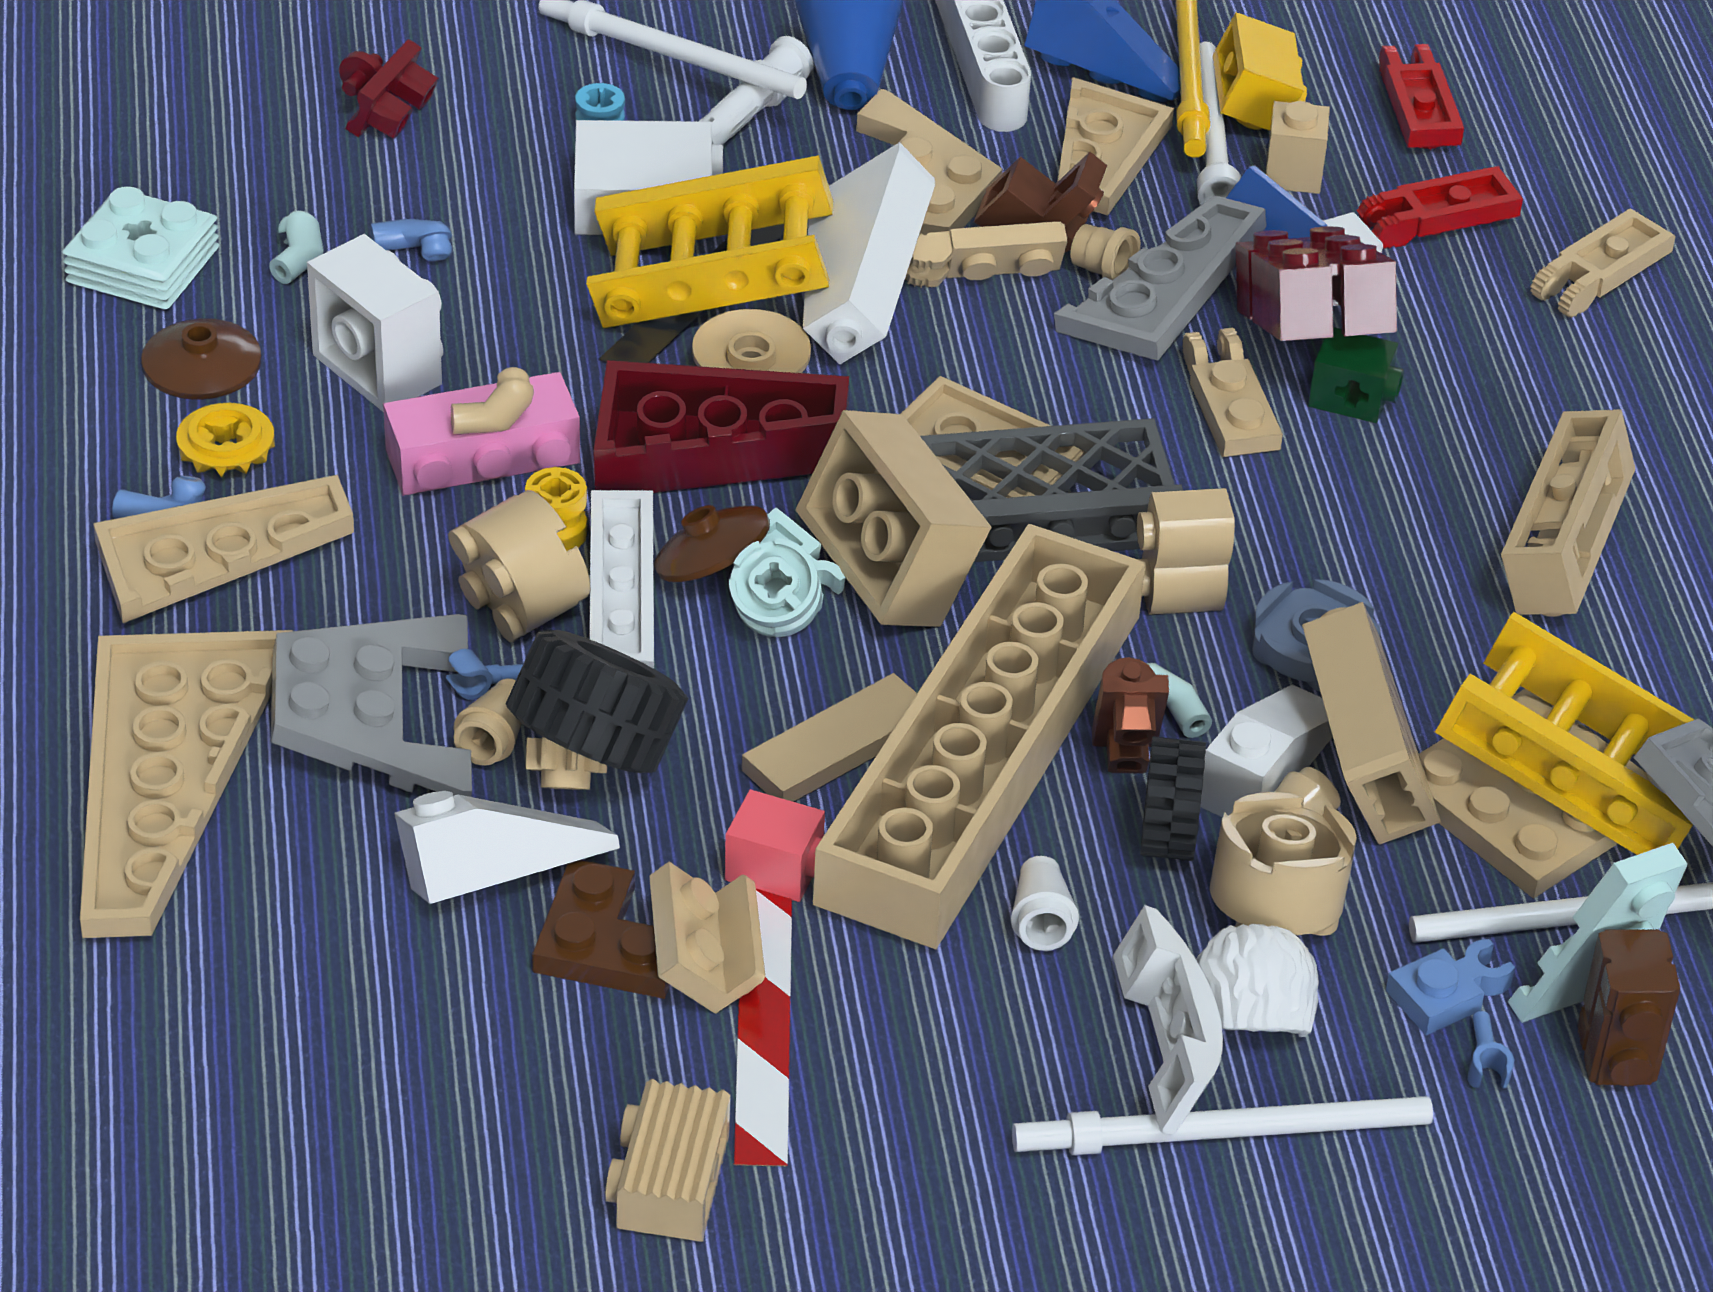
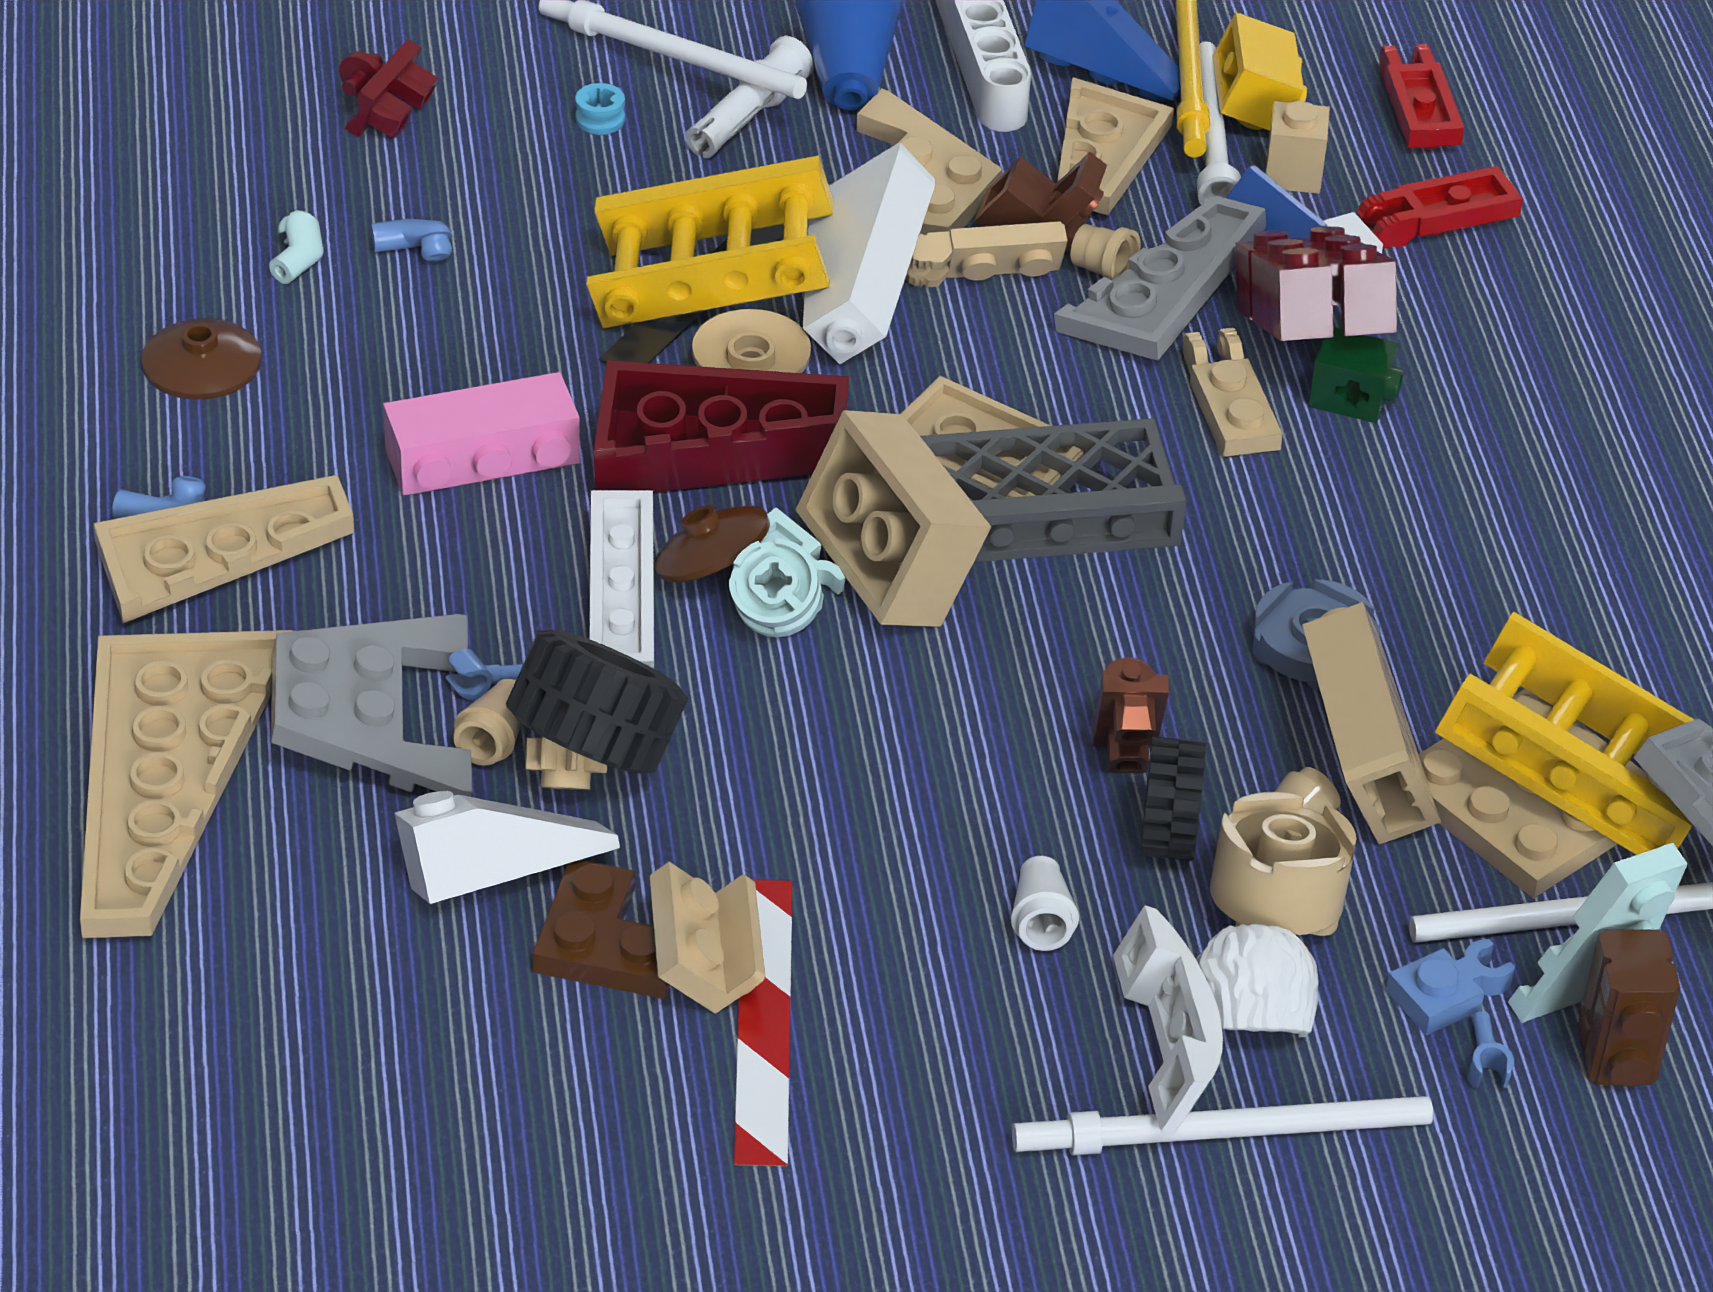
light aqua brick [62,187,219,310] -> none
yellow gear [176,403,275,478] -> none
white brick [307,234,443,412] -> none
tan brick [448,490,591,642] -> none
tan arm [451,367,534,434] -> none
yellow wheel [525,467,587,551] -> none
white brick [574,120,723,235] -> none
tan brick [605,1079,730,1242] -> none
coral brick [725,789,825,902] -> none
tan tile [742,673,917,802] -> none
tan brick [813,524,1146,949] -> none
tan brick [1137,488,1235,615] -> none
light aqua arm [1147,663,1212,738] -> none
white slope [1201,685,1333,817] -> none
tan brick [1501,409,1635,617] -> none
tan hinge [1530,208,1676,318] -> none

